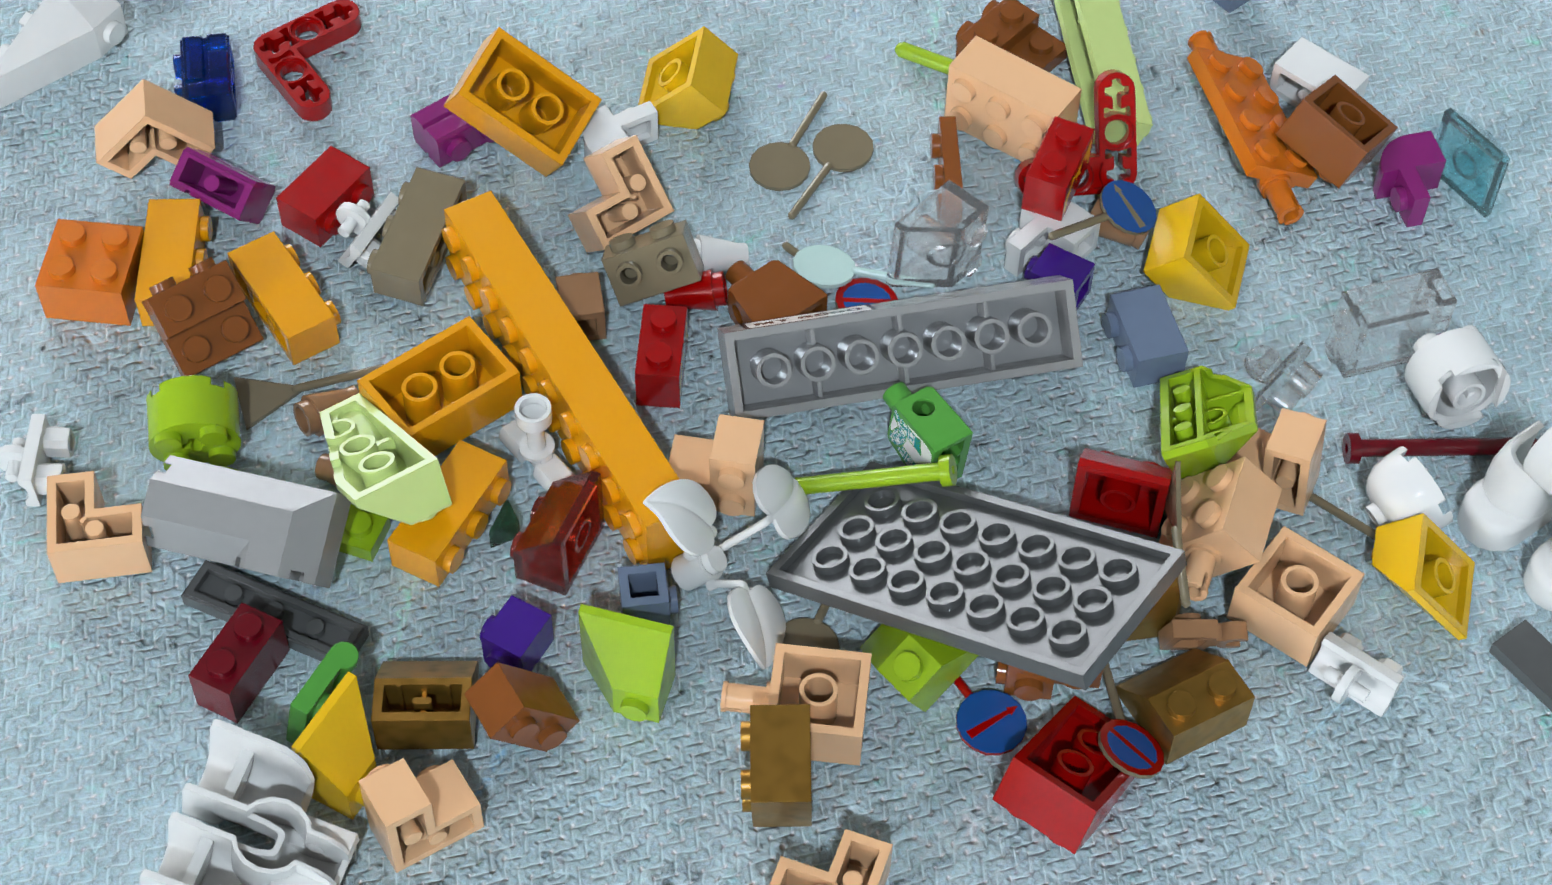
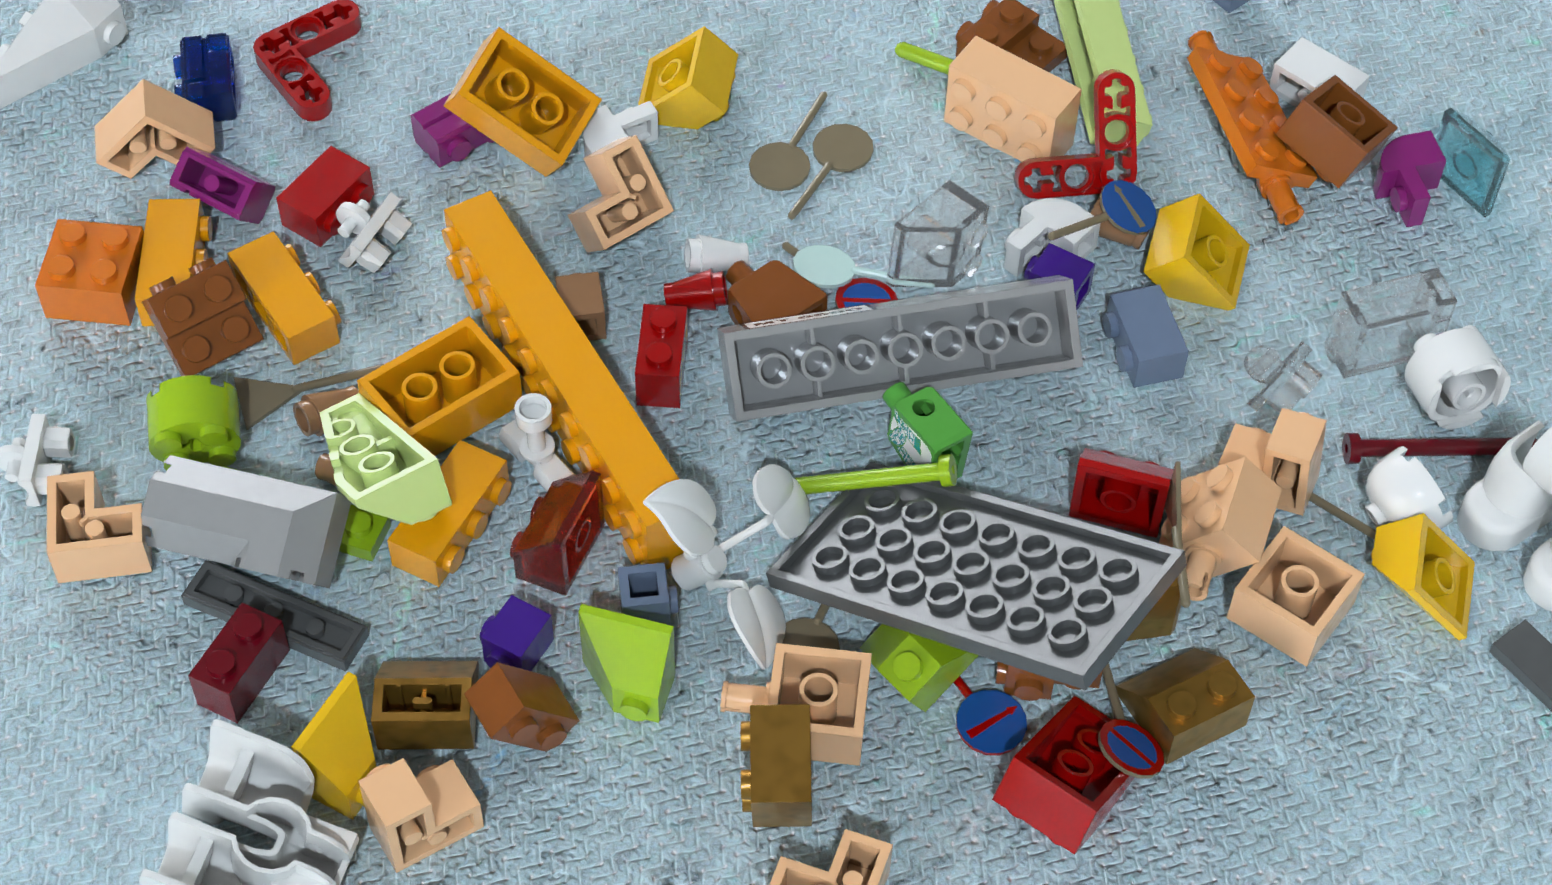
bright green plate [286,642,359,744] -> none
dark tan brick [367,167,468,306] -> none
clear green piece [489,500,521,548] -> none
dark tan brick [601,220,704,307] -> none
light nougat brick [668,414,764,517] -> none
dark orange plate [930,116,965,238] -> none
red brick [1021,116,1095,221] -> none
medium nougat plate [1158,613,1248,650] -> none
lime wedge [1160,366,1258,479] -> none
white hips [1308,631,1404,717] -> none

